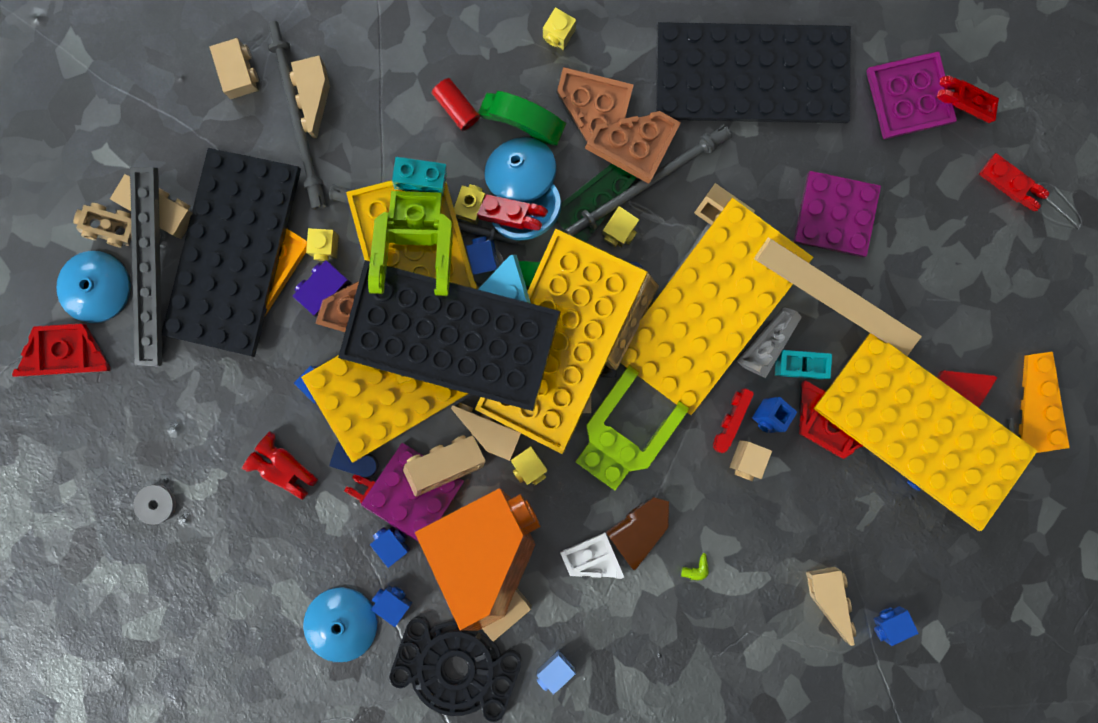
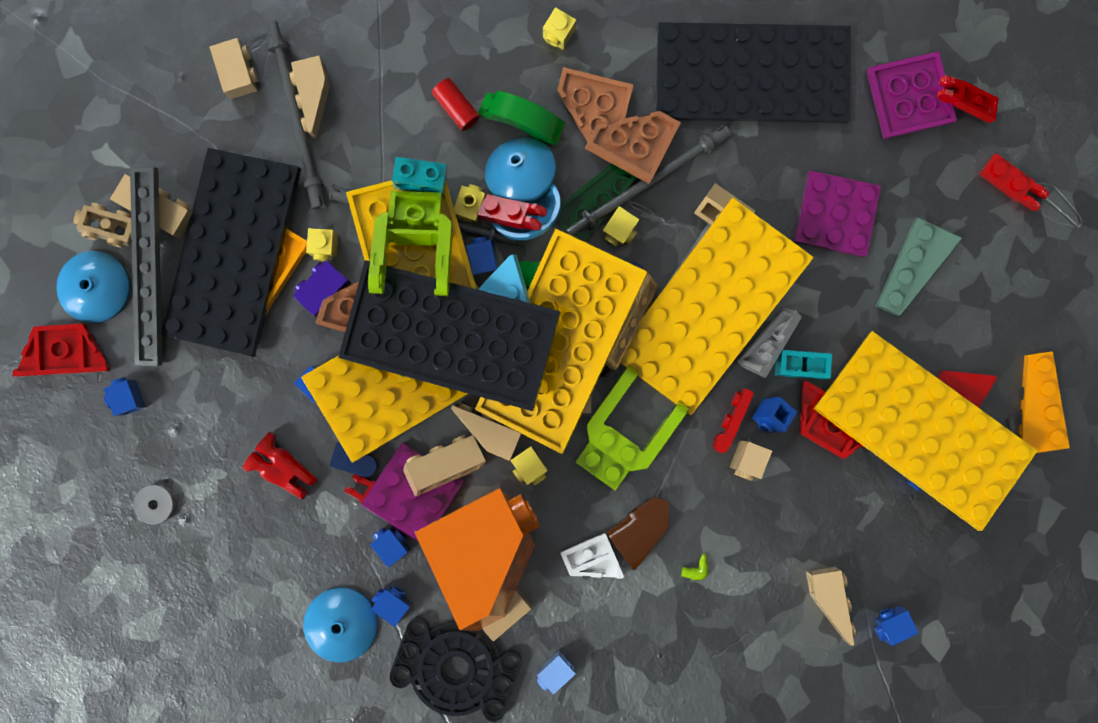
tan tile [754,237,922,356] -> none
none -> blue brick [104,377,146,416]
none -> sand green wing [875,218,962,316]

